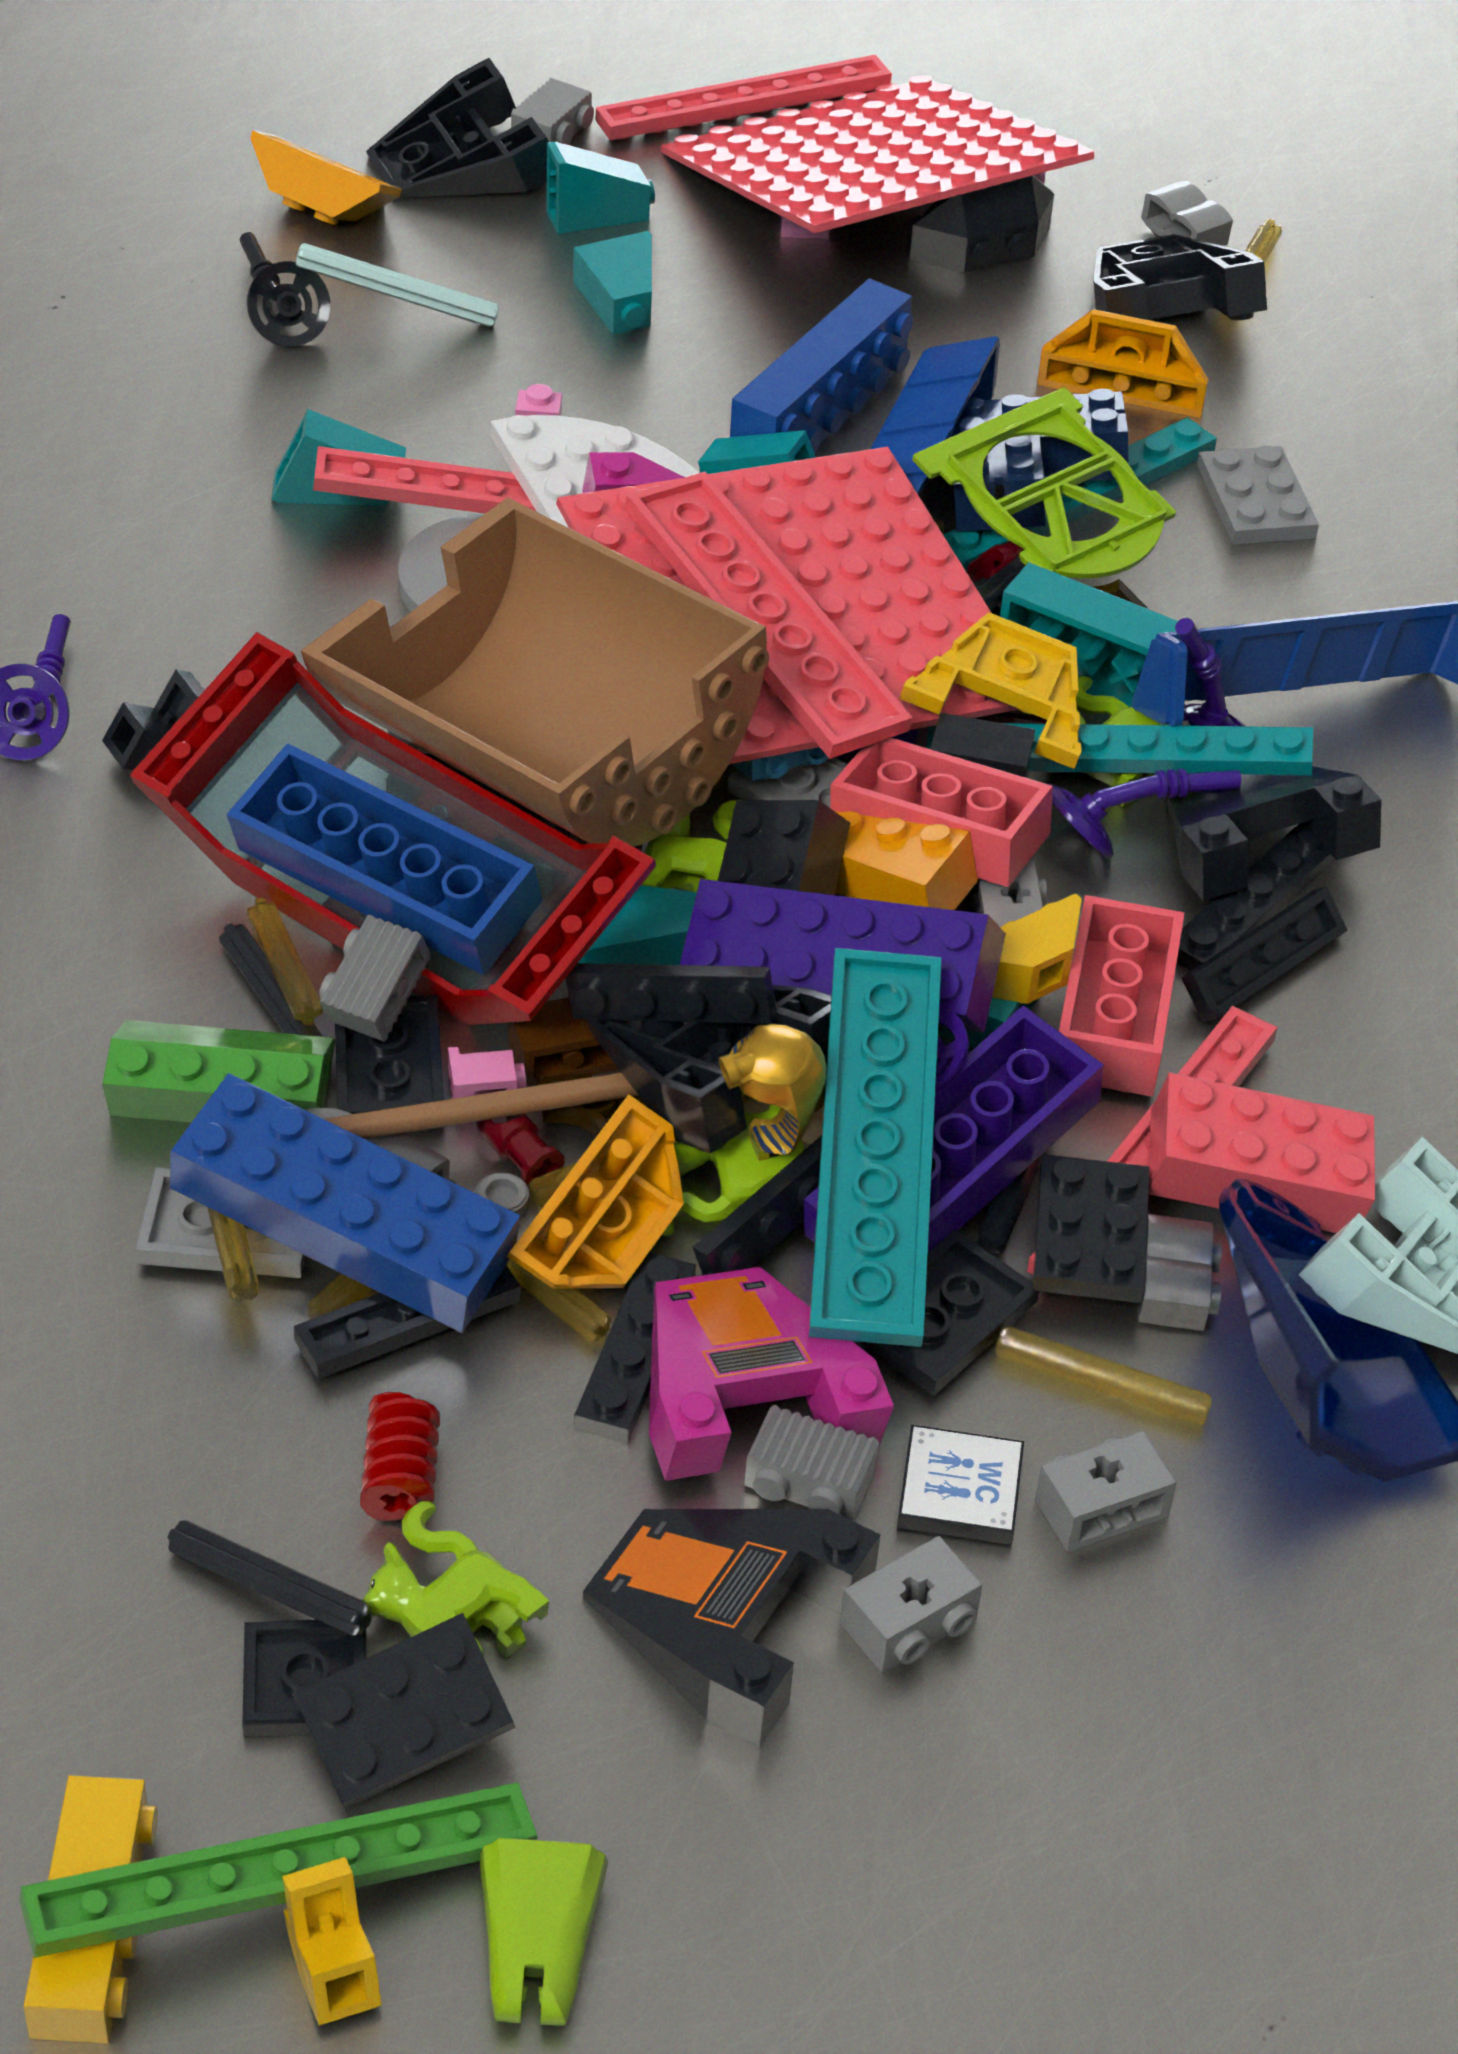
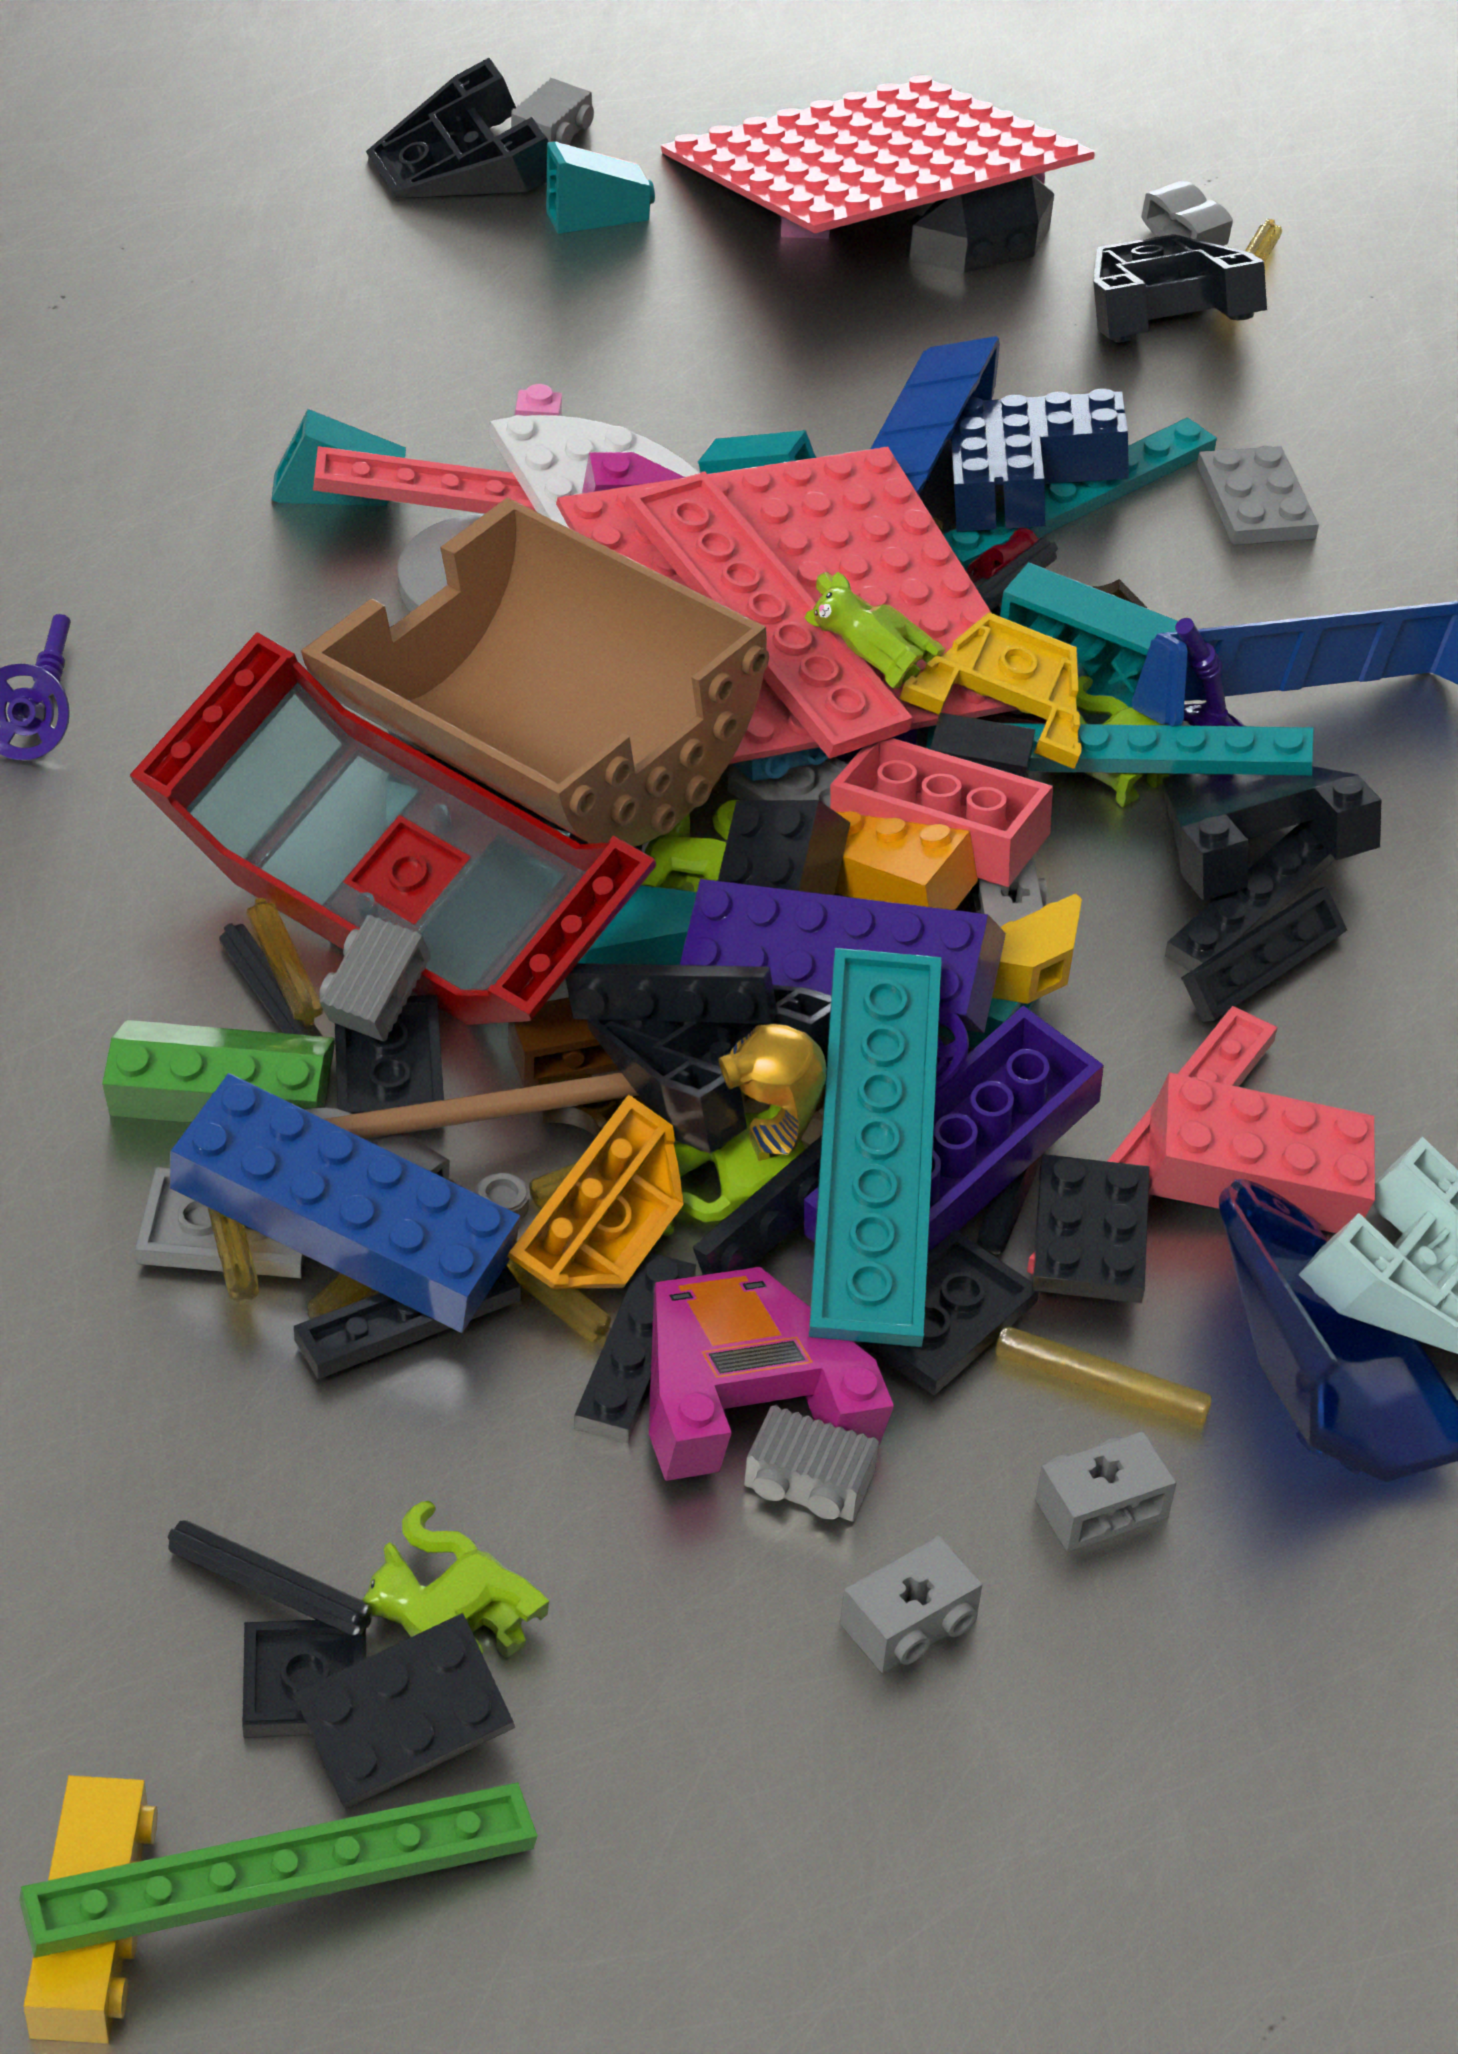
black brick [102,669,204,771] -> none
blue brick [226,743,543,975] -> none
black dish [239,232,331,347] -> none
light orange wedge [250,130,402,225] -> none
yellow brick [282,1857,382,2026] -> none
light aqua axle [296,243,498,327] -> none
red piece [360,1392,441,1522] -> none
bright pink brick [448,1047,526,1118] -> none
dark red piece [476,1114,565,1189] -> none
lime piece [480,1838,608,2026] -> none
teal slope [573,231,652,335] -> none
black wedge [583,1509,881,1748] -> none
coral plate [595,55,892,140] -> none
blue brick [730,278,914,453] -> none
white tile [897,1424,1024,1545] -> none
lime window [912,387,1176,579] -> none
light orange wedge [1037,309,1208,418] -> none
dark purple dish [1048,768,1242,859] -> none
coral brick [1059,895,1185,1097] -> none
flat silver brick [1138,1214,1222,1331] -> none
none -> lime animal [804,572,946,689]

